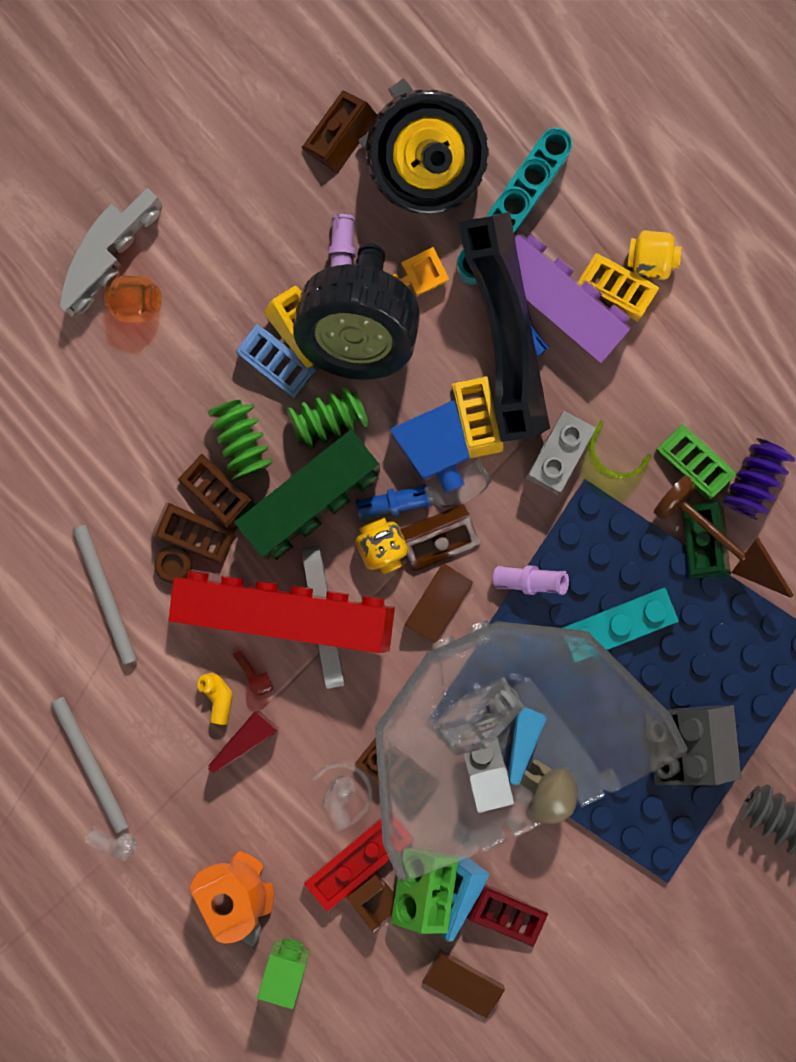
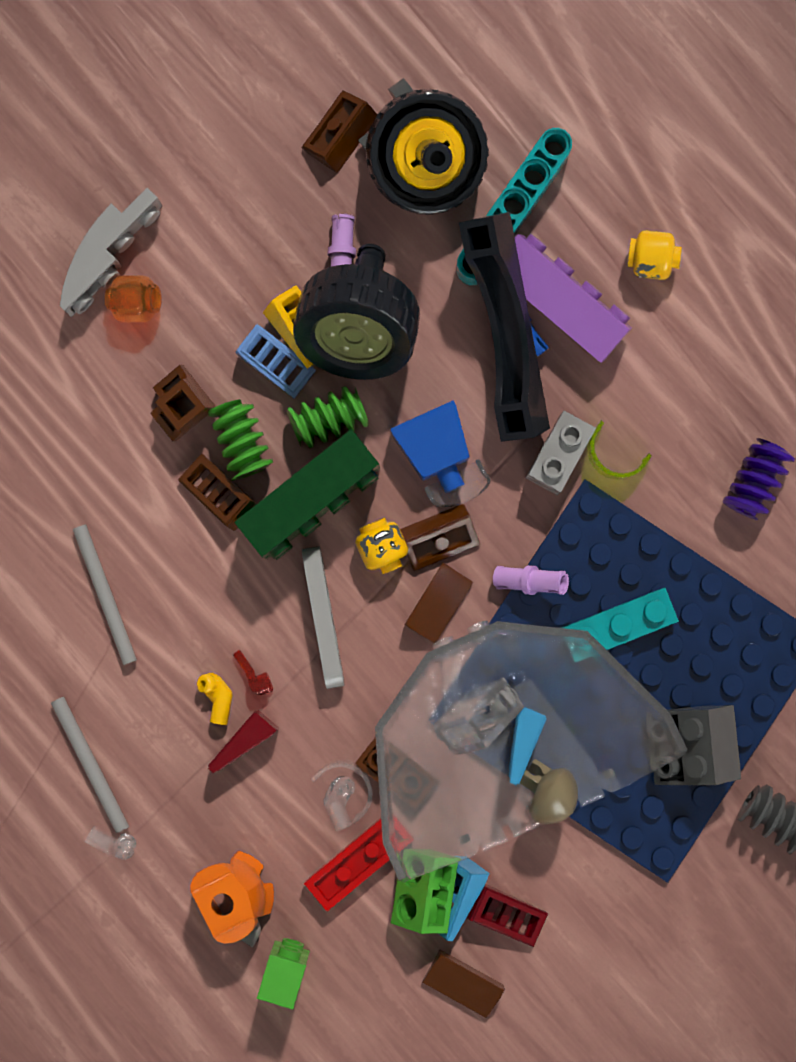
reddish brown slope [152,503,235,565] -> none
reddish brown tile [154,547,192,583] -> none
red brick [168,571,395,654] -> none
reddish brown panel [347,871,395,933] -> none
blue pin [355,484,431,523] -> none
light orange plate [393,247,449,297] -> none
yellow slope [452,376,503,459] -> none
slope [460,731,514,813] -> none
yellow slope [578,253,659,322] -> none
reddish brown piece [653,474,794,598] -> none
bright green slope [656,424,736,501] -> none
dark green slope [682,501,731,578] -> none
none -> reddish brown brick [150,365,216,442]

